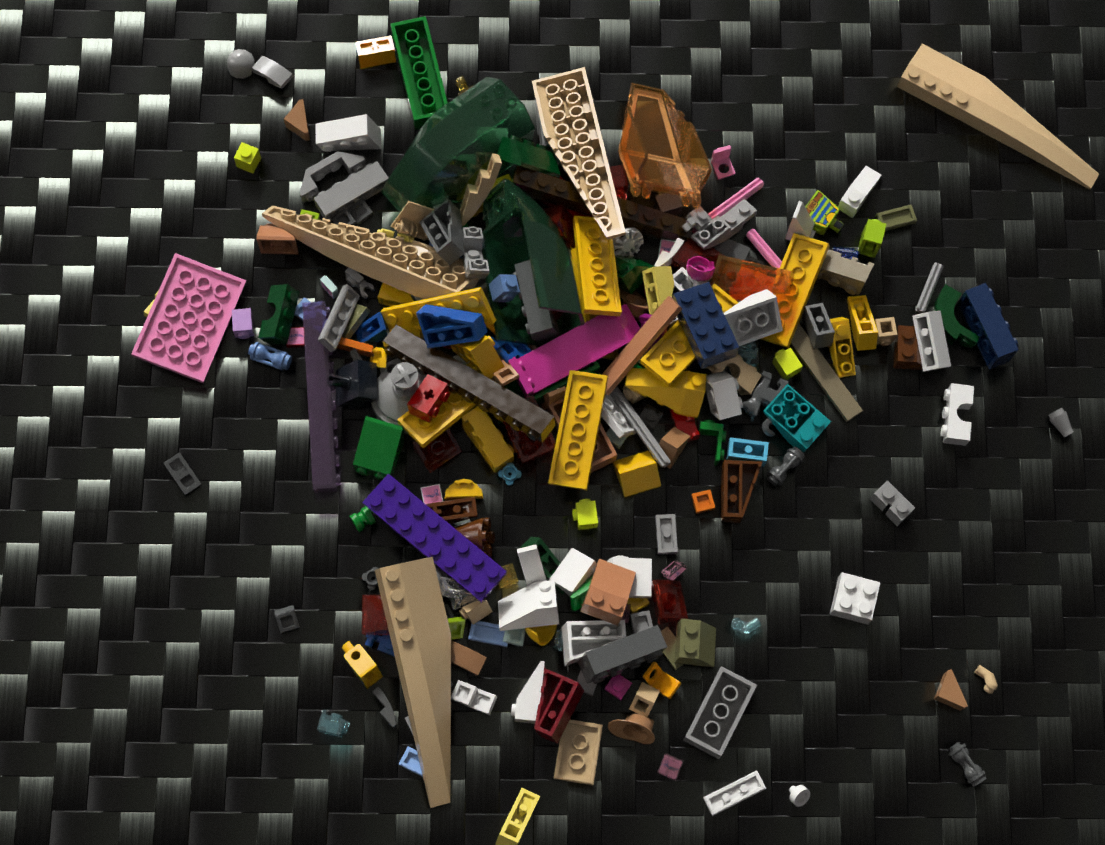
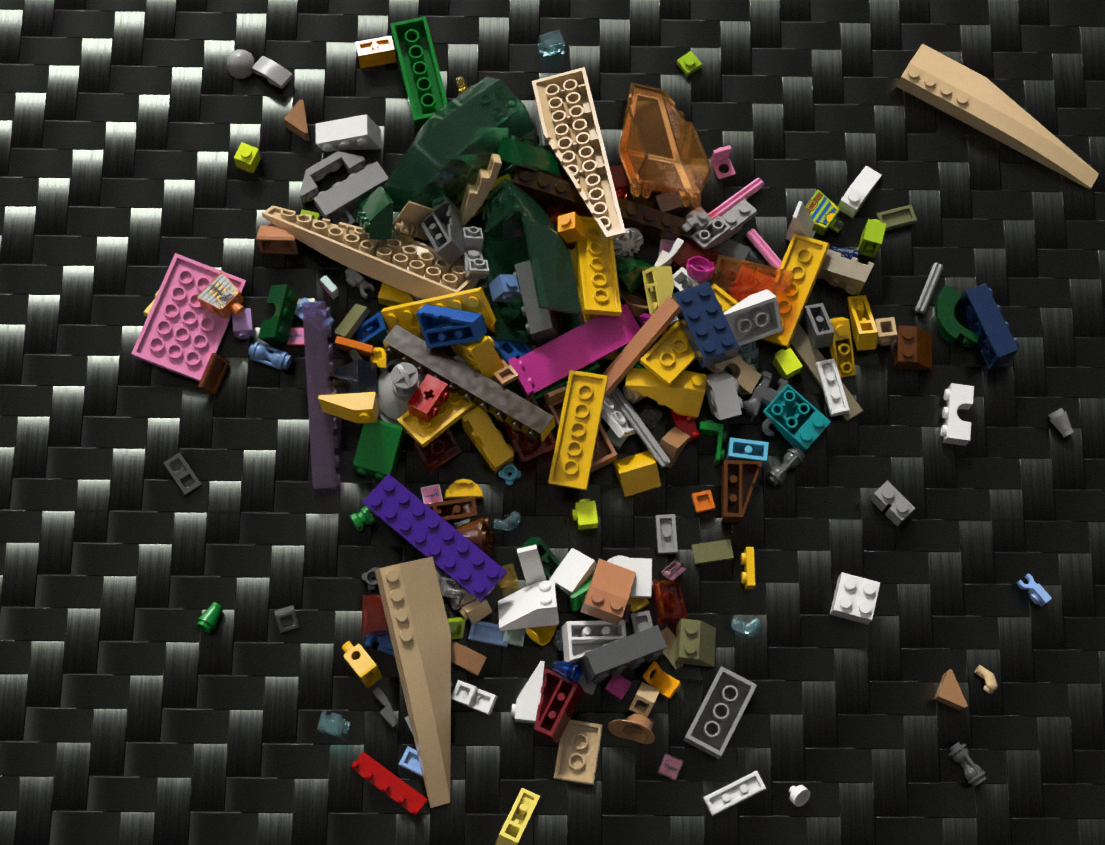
light grey tile [318,284,360,352] -> none
white brick [913,311,951,371] -> none
none -> torso [197,272,245,318]
none -> green cone [197,602,223,633]
none -> reddish brown tile [198,353,230,396]
none -> yellow slope [318,392,380,423]
none -> red hinge [350,752,428,817]
none -> dark green slope [356,187,394,239]
none -> clear light blue arm [493,511,521,531]
none -> clear light blue brick [537,30,565,57]
none -> clear blue cone [552,660,583,682]
none -> light orange brick [558,212,585,243]
none -> lime plate [676,51,702,76]
none -> olive tile [691,539,734,565]
none -> yellow plate [741,547,755,589]
none -> white tile [815,358,850,417]
none -> light blue plate [1017,574,1052,607]

